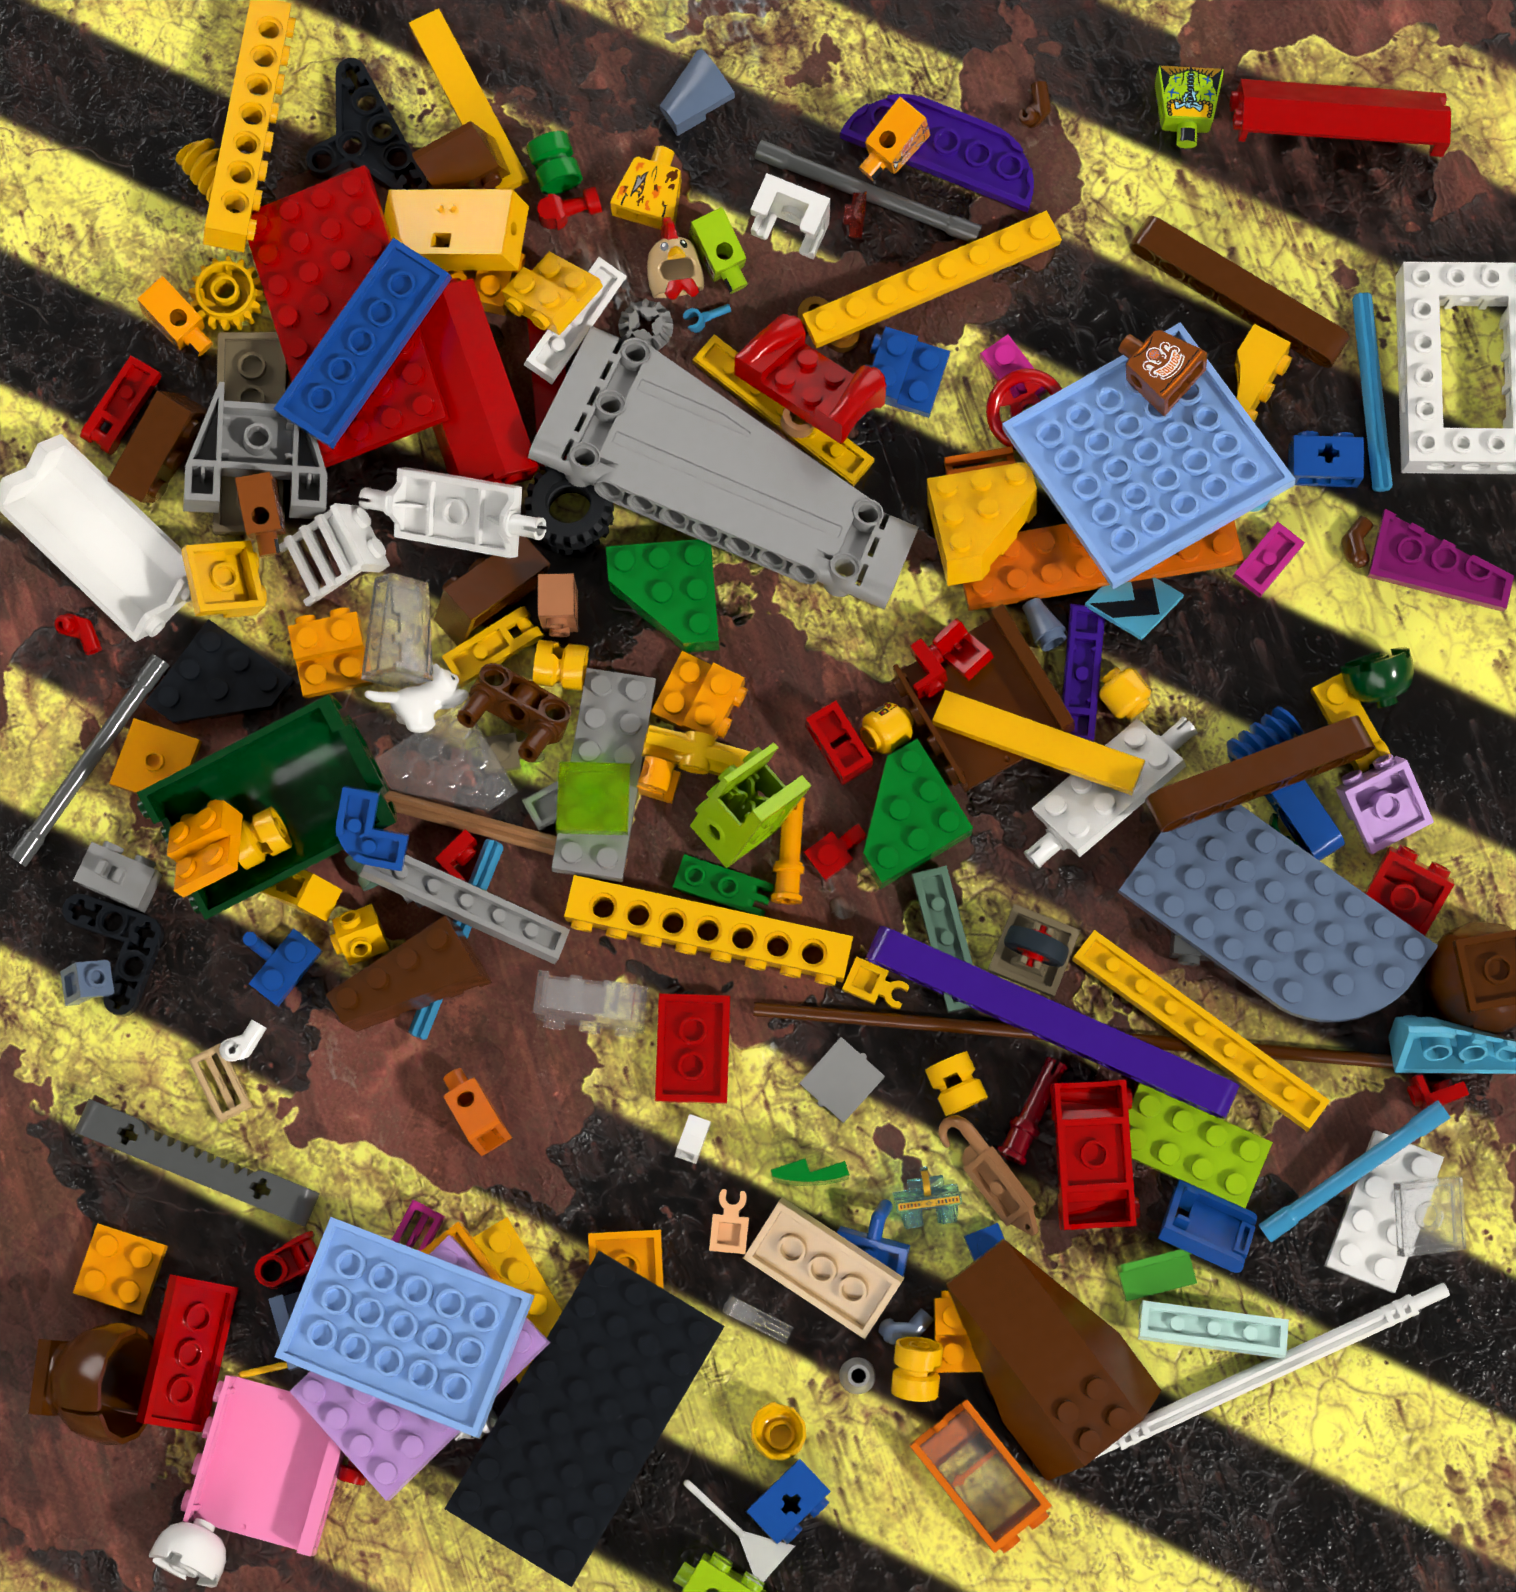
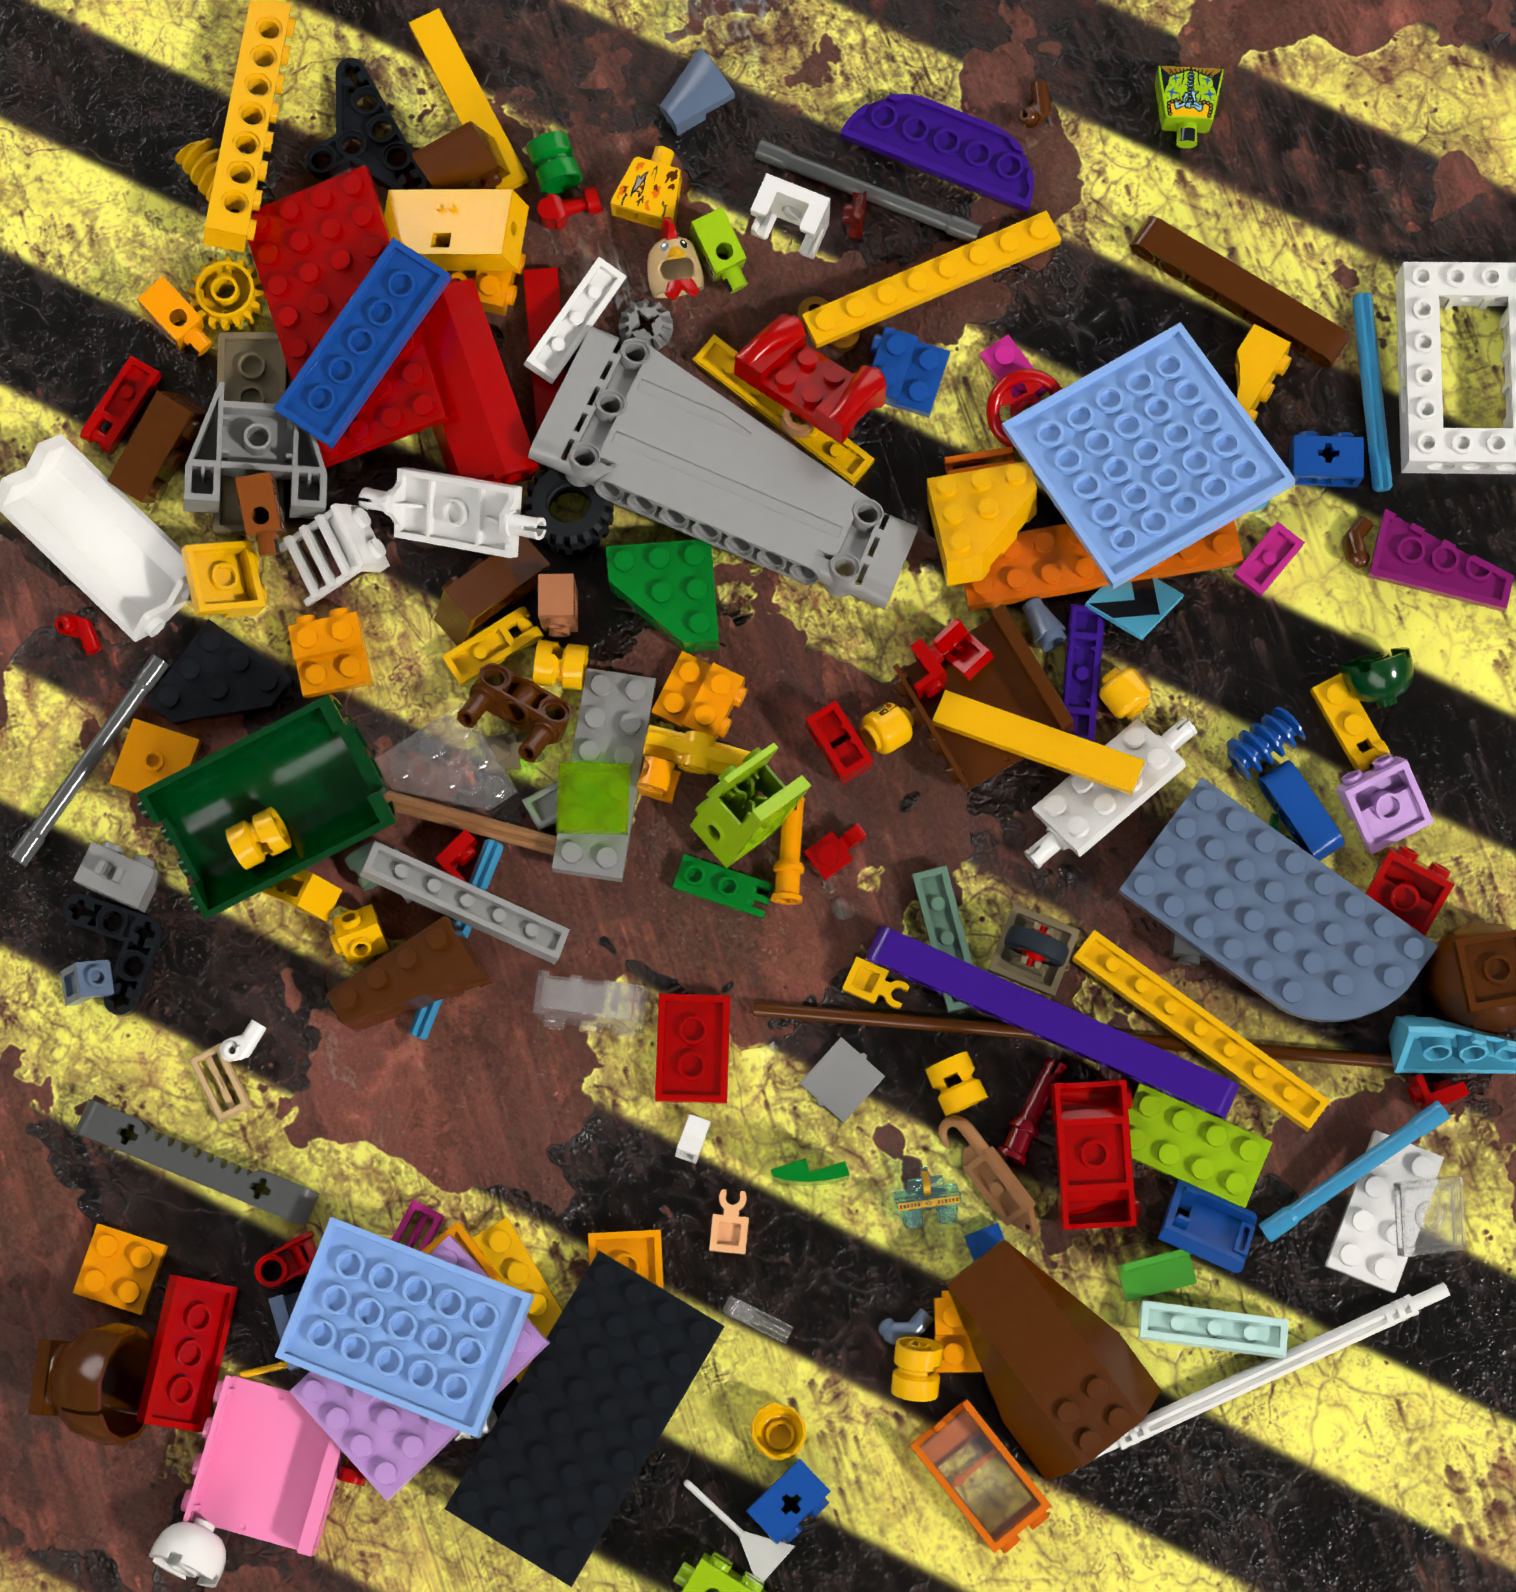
light orange plate [167,800,243,898] -> none
blue plate [243,928,323,1007] -> none
blue plate [336,786,409,871] -> none
clear wedge [361,573,433,689] -> none
white animal [365,663,469,733] -> none
orange torso [443,1068,512,1157] -> none
yellow plate [502,251,603,335] -> none
yellow brick [564,875,853,986] -> none
dark azure hand [683,304,731,333] -> none
tan plate [743,1197,904,1339] -> none
blue plate [837,1199,910,1277] -> none
light grey cone [839,1357,876,1395] -> none
light orange torso [859,97,930,181] -> none
green brick [862,738,973,890] -> none
dark orange torso [1118,330,1207,416] -> none
reddish brown beam [1145,715,1375,833] -> none
red panel [1229,79,1451,157] -> none

